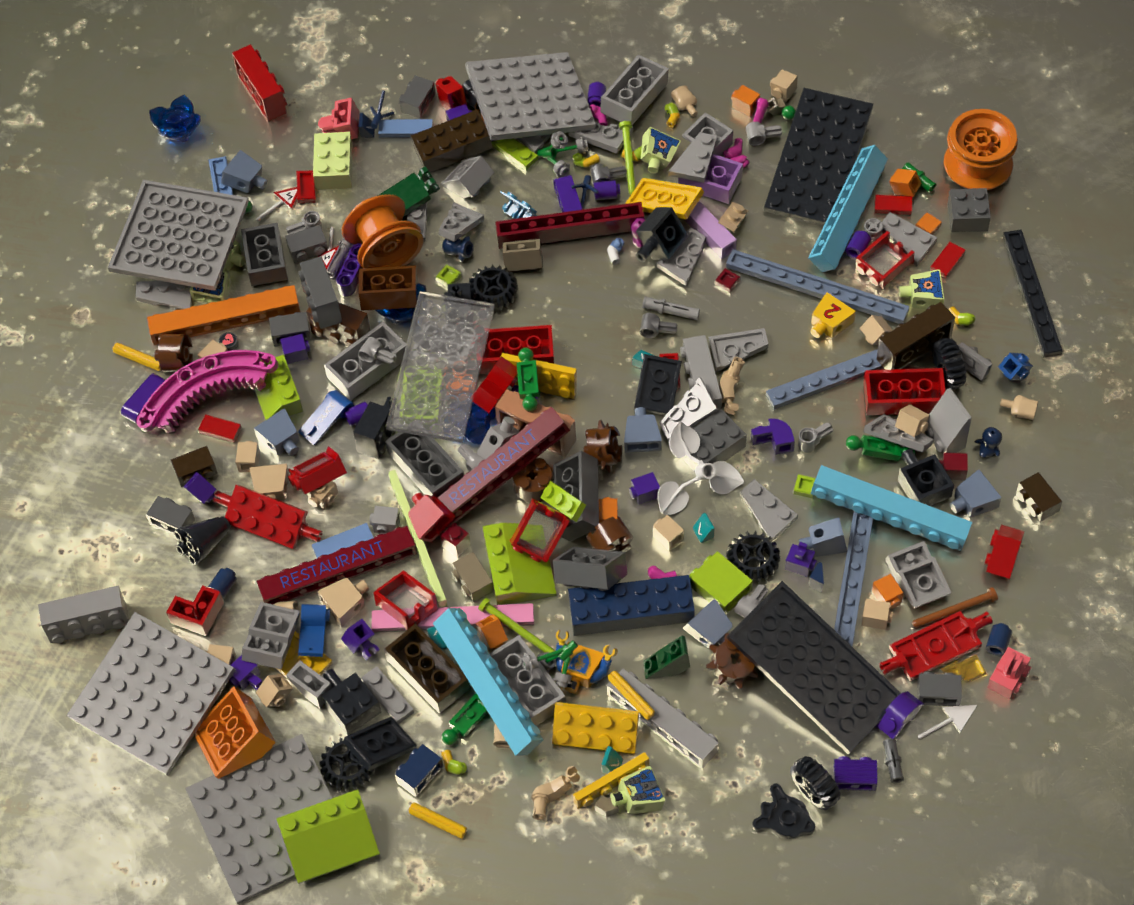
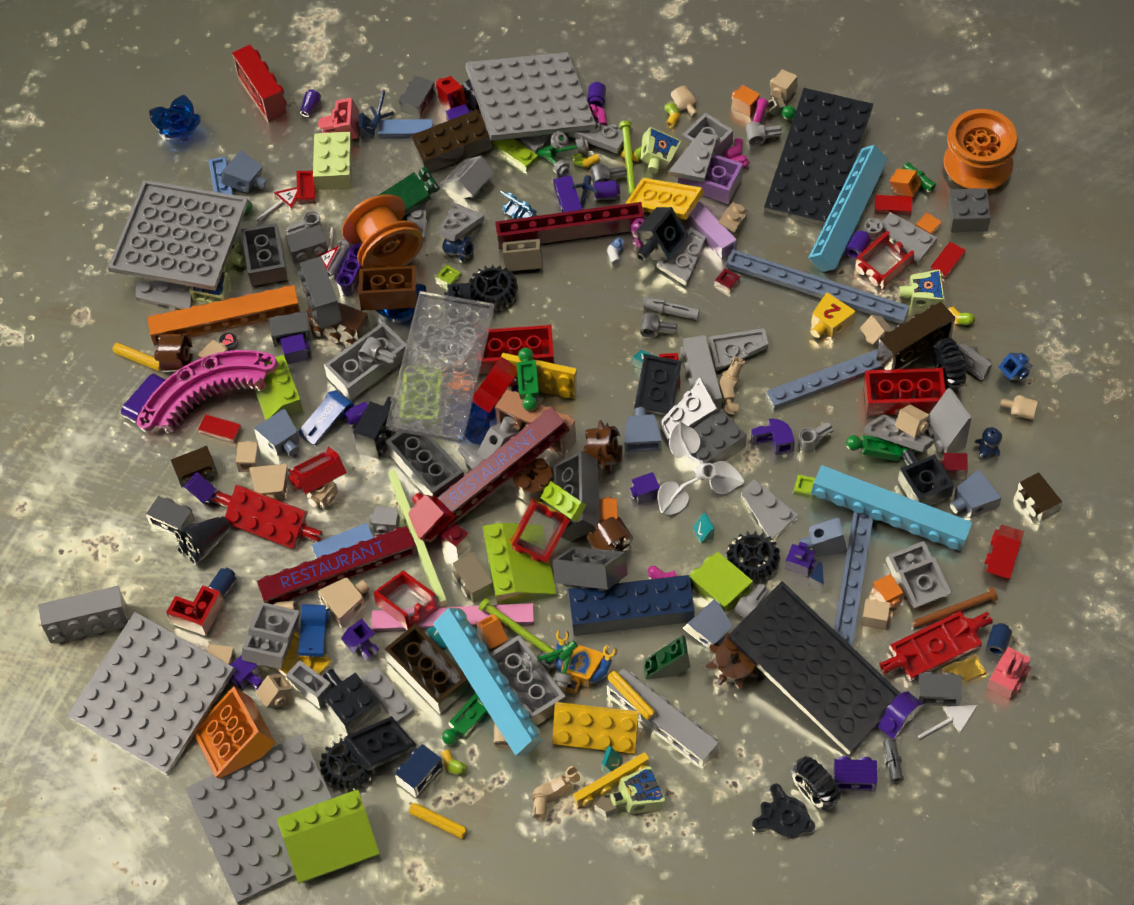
light grey brick [600,54,669,125] -> none
tan brick [653,515,684,552] -> none
black tile [1003,229,1063,358] -> none
none -> dark purple cone [299,89,321,117]

